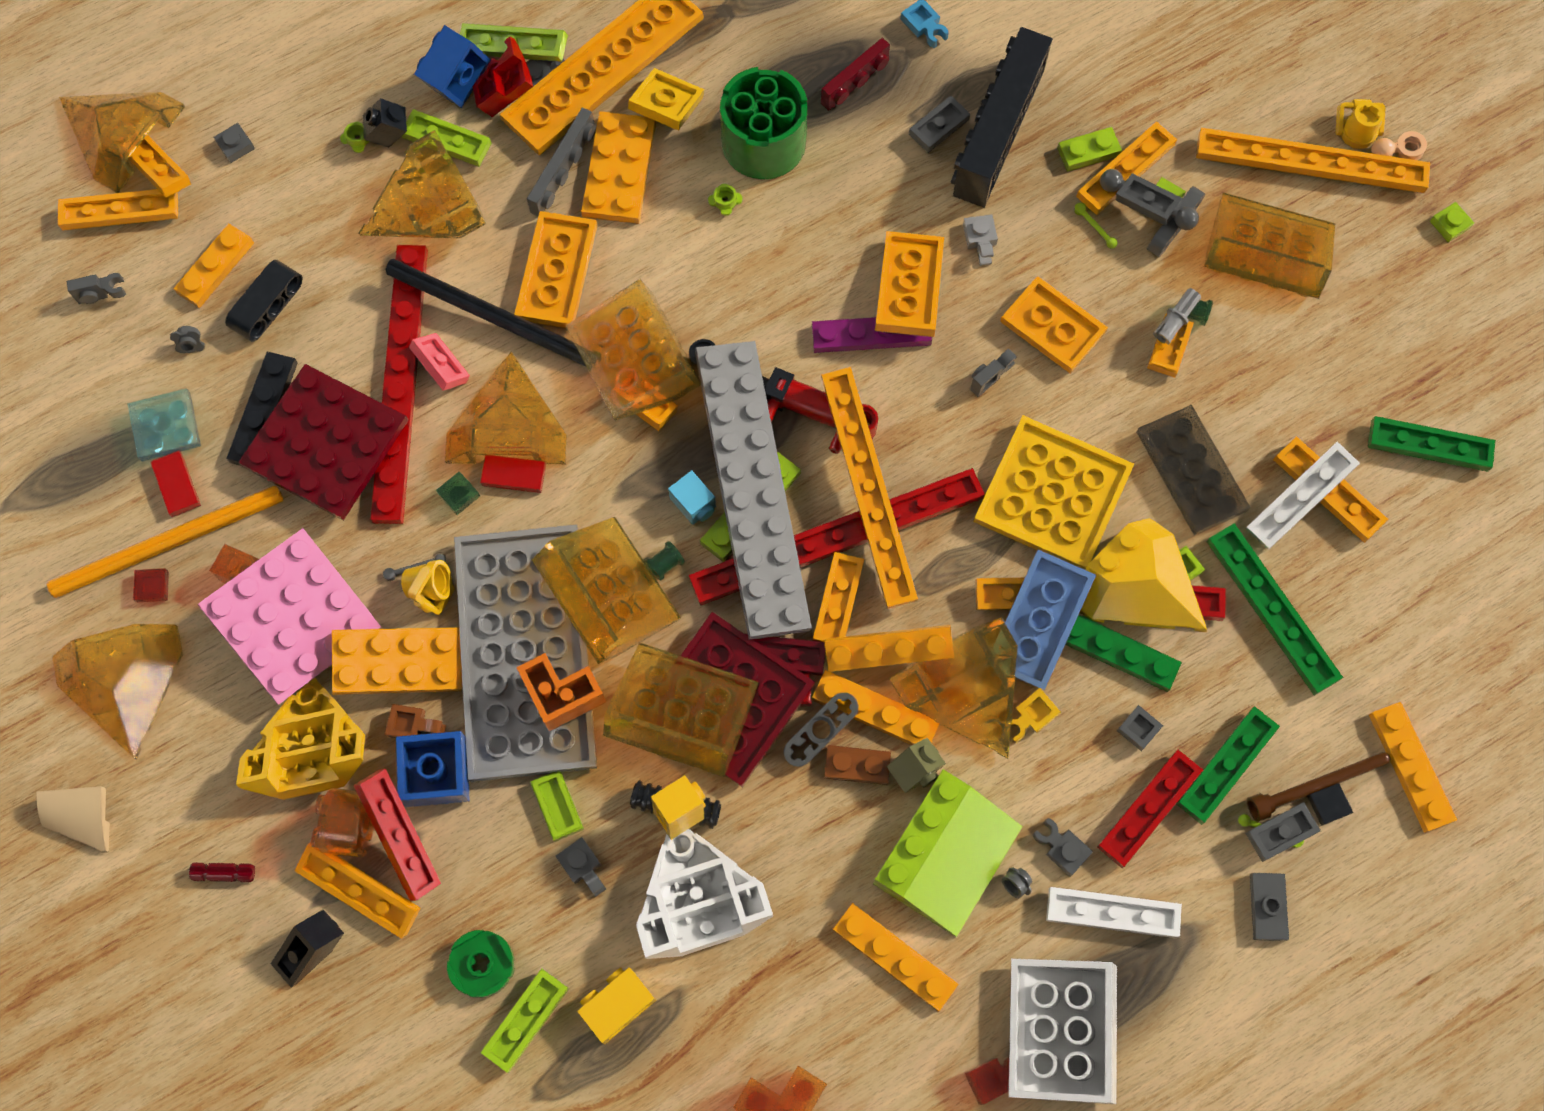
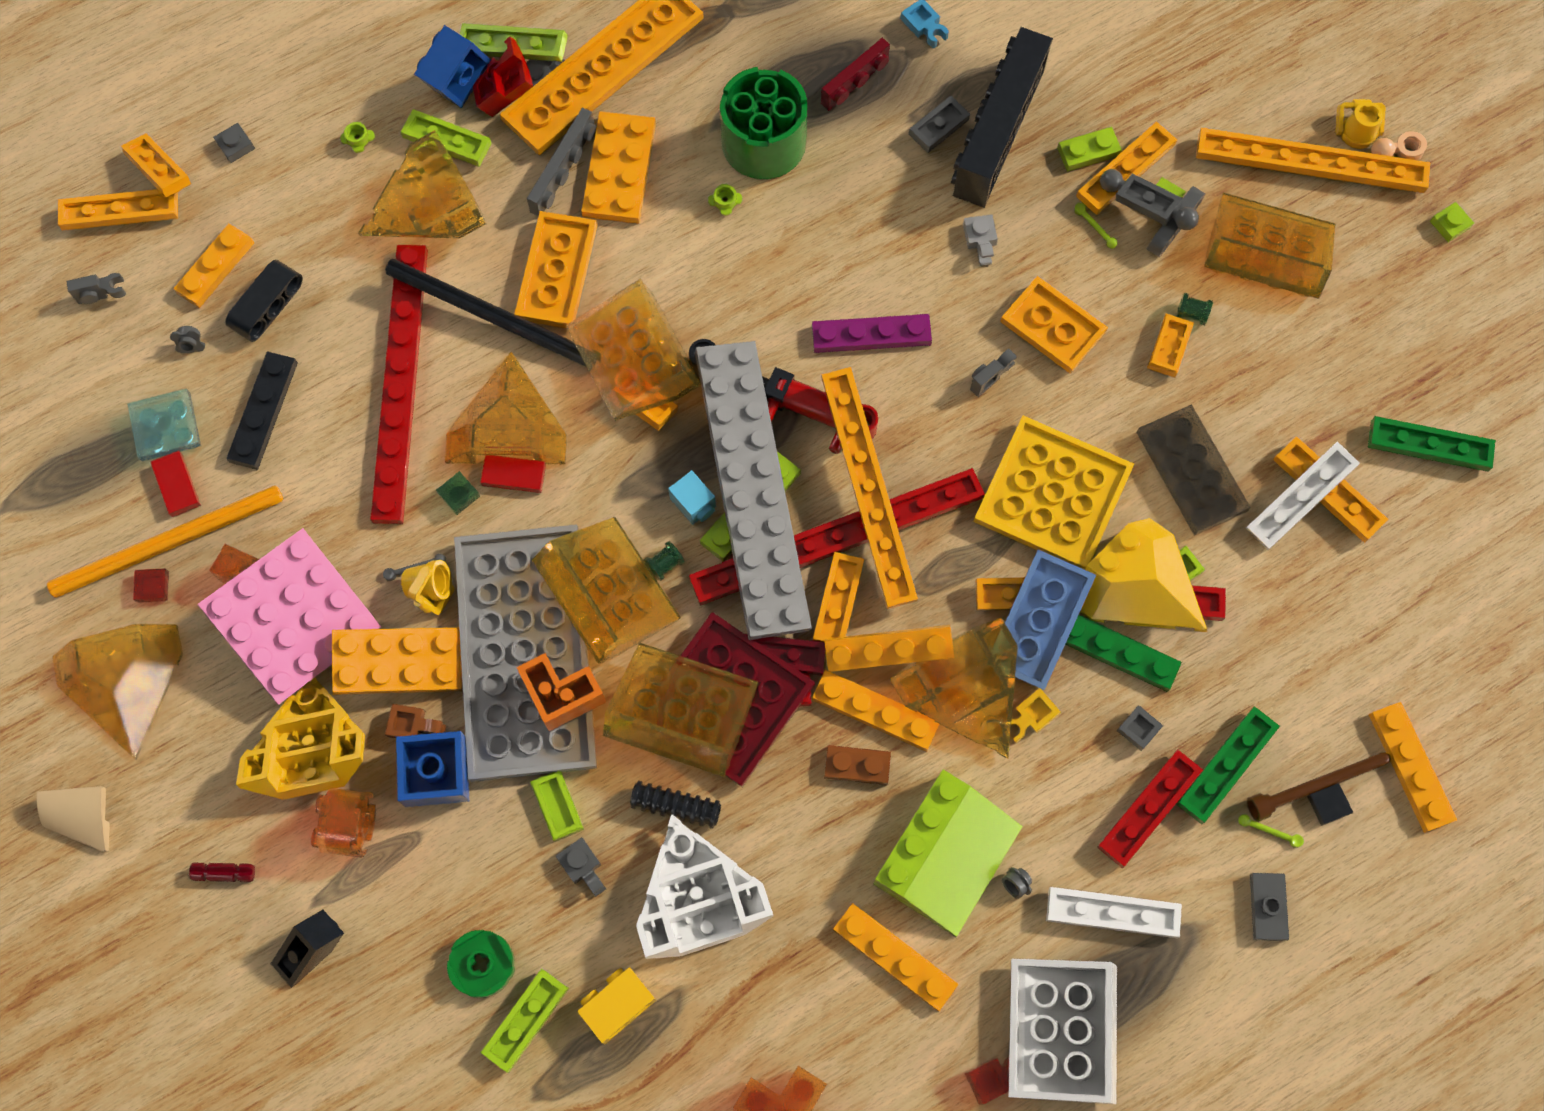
clear yellow wedge [59,92,185,193] -> none
dark red plate [238,364,408,521] -> none
light orange plate [294,841,421,939] -> none
plate [353,769,441,901] -> none
black brick [363,98,407,148] -> none
coral plate [409,333,470,391] -> none
yellow plate [628,68,705,131] -> none
yellow brick [651,775,706,840] -> none
dark grey beam [784,693,859,767] -> none
light orange plate [875,231,944,337] -> none
olive brick [886,738,946,793] -> none
dark grey plate [1033,818,1093,877] -> none
light grey axle [1153,288,1201,345] -> none
green plate [1206,523,1344,696] -> none
dark grey plate [1246,802,1321,862] -> none

